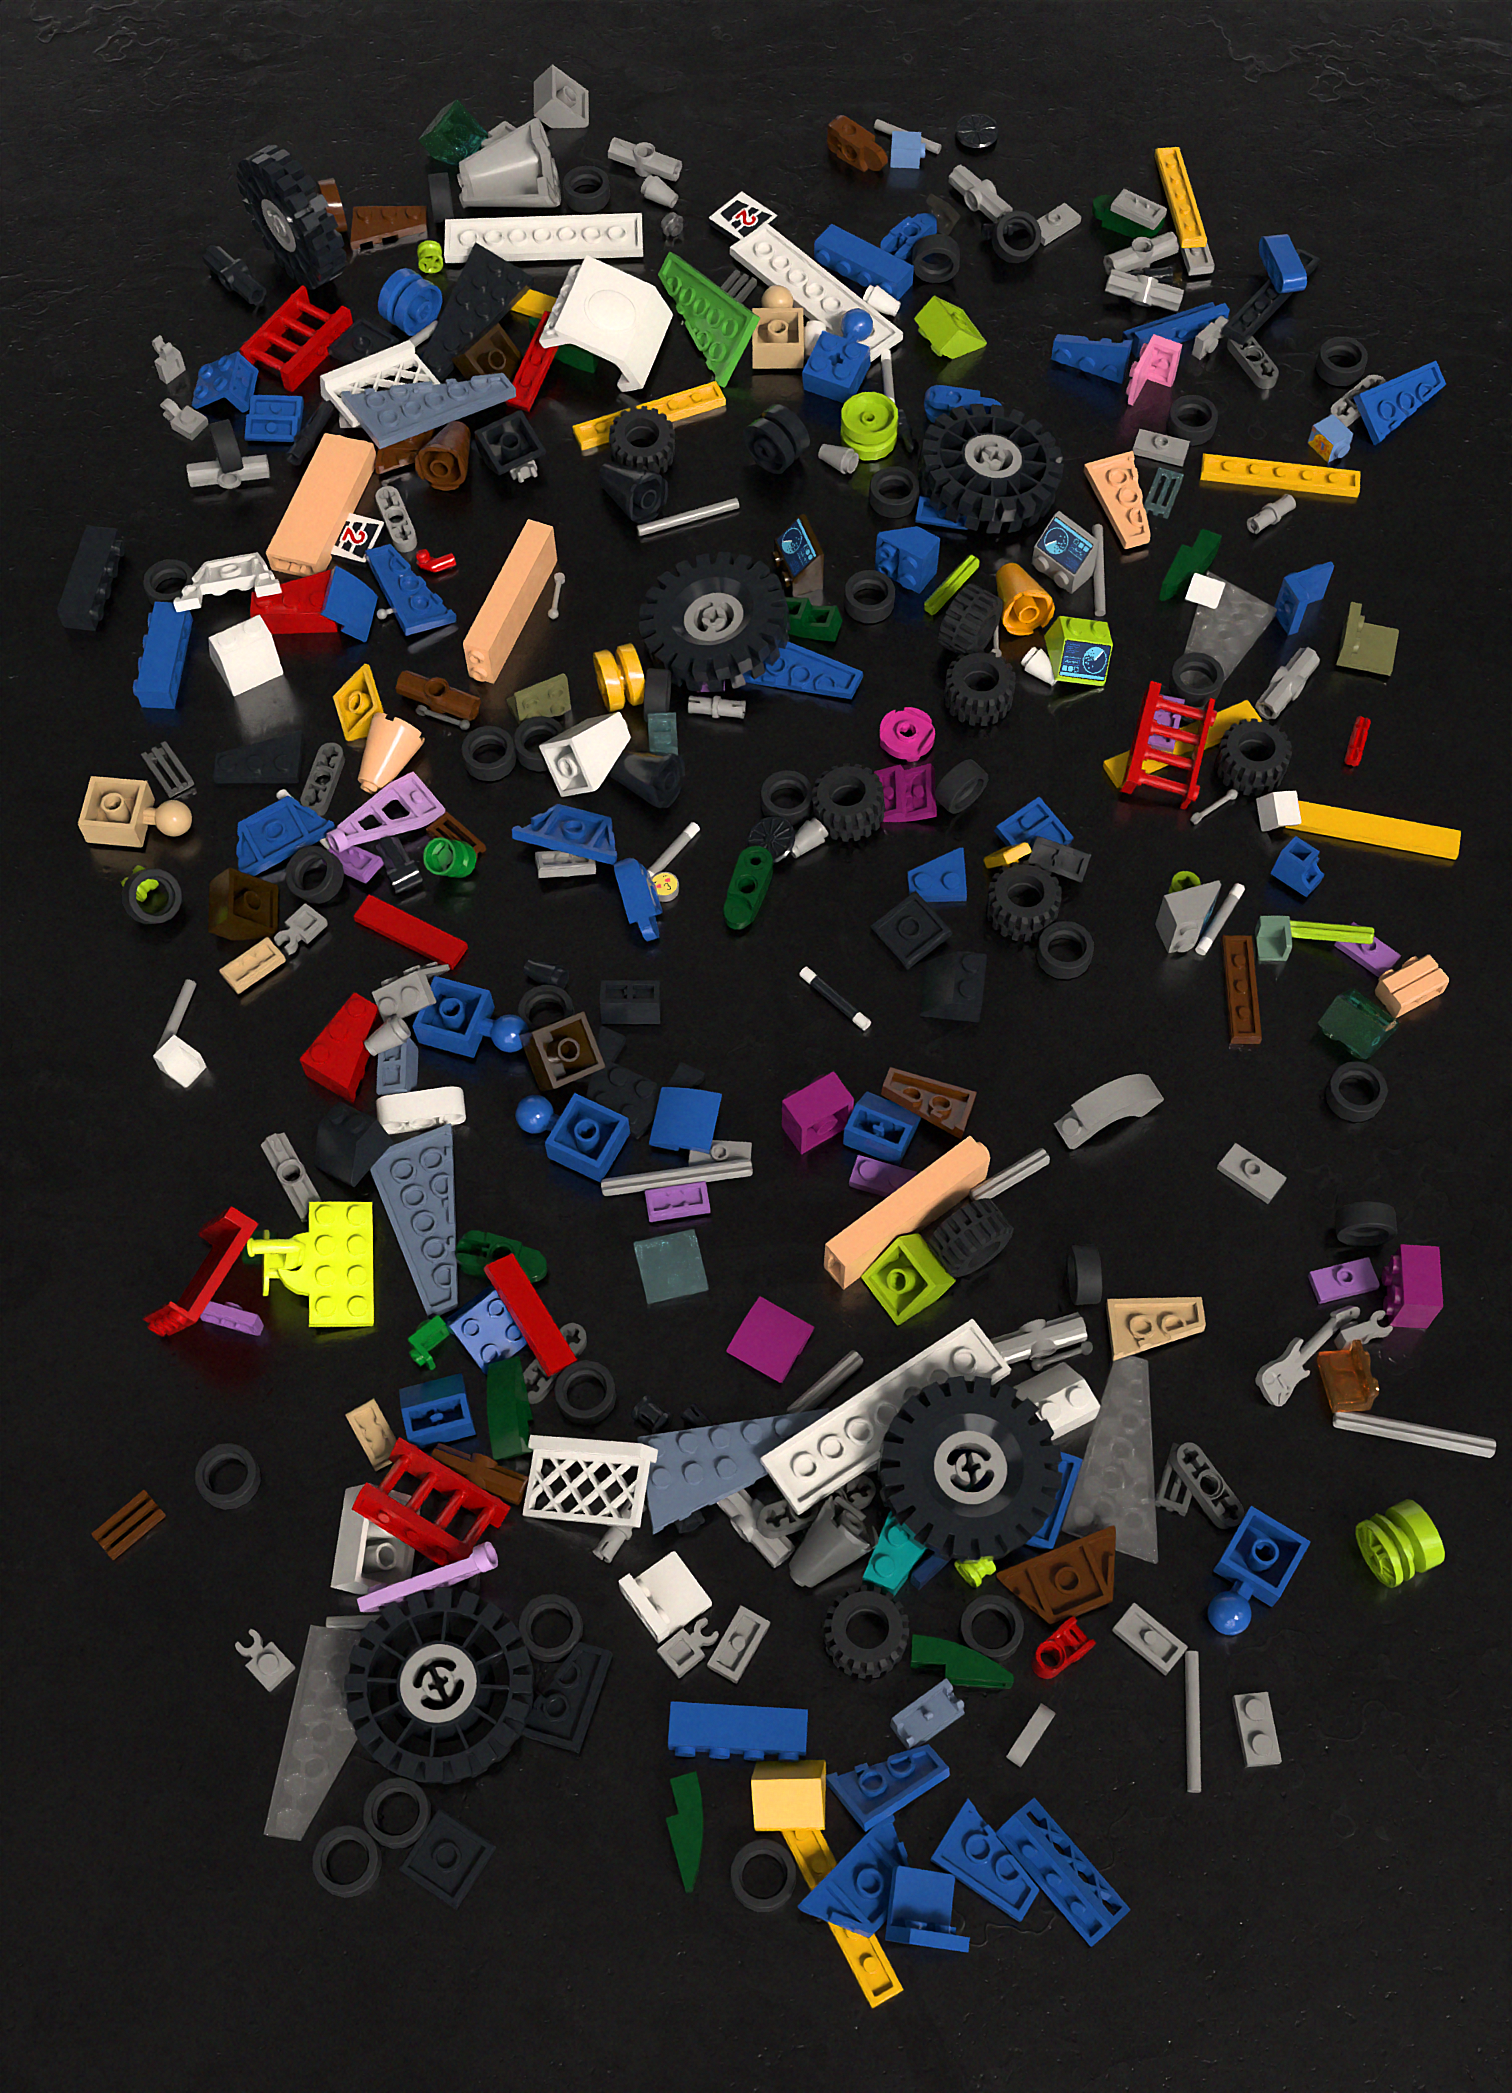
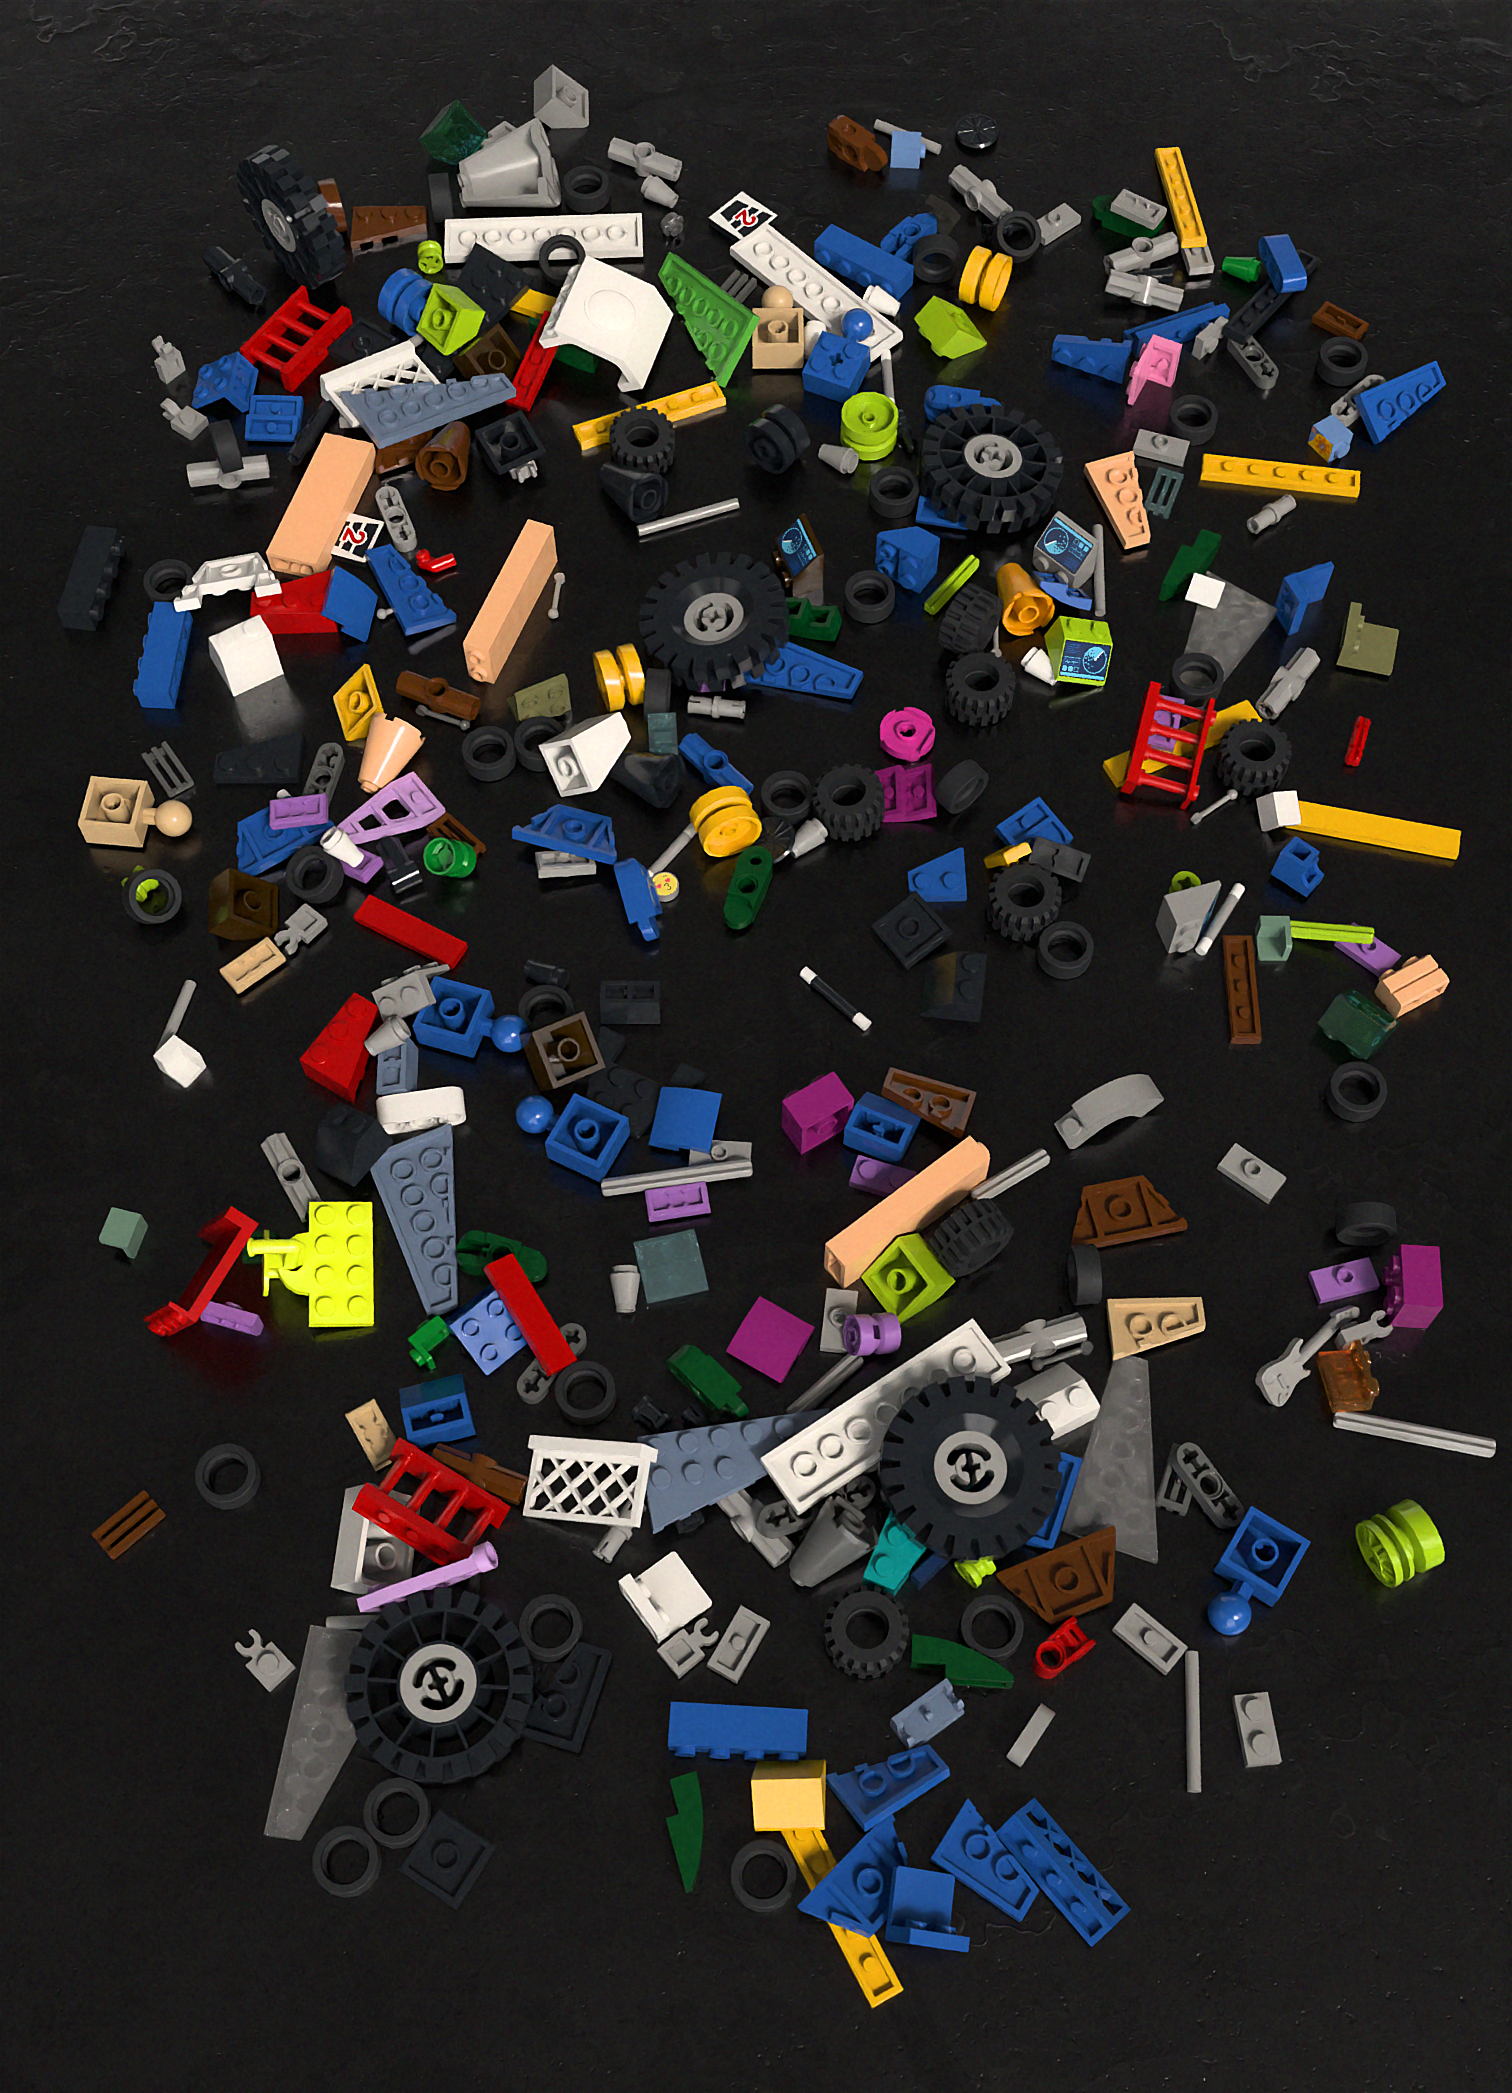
dark green slope [487,1356,534,1460] -> none
none -> sand green panel [99,1207,148,1258]
none -> medium lavender plate [270,793,328,830]
none -> white cone [320,826,364,867]
none -> lime slope [416,283,485,356]
none -> black tyre [539,234,586,287]
none -> light grey cone [609,1265,641,1313]
none -> dark green piece [665,1345,750,1422]
none -> blue piece [678,733,754,796]
none -> yellow wheel [689,786,762,857]
none -> light grey plate [820,1288,858,1354]
none -> medium lavender wheel [843,1312,901,1356]
none -> yellow wheel [958,246,1013,311]
none -> slope [1031,571,1092,611]
none -> reddish brown wing [1071,1175,1188,1248]
none -> green cone [1222,256,1262,283]
none -> reddish brown tile [1311,301,1369,340]

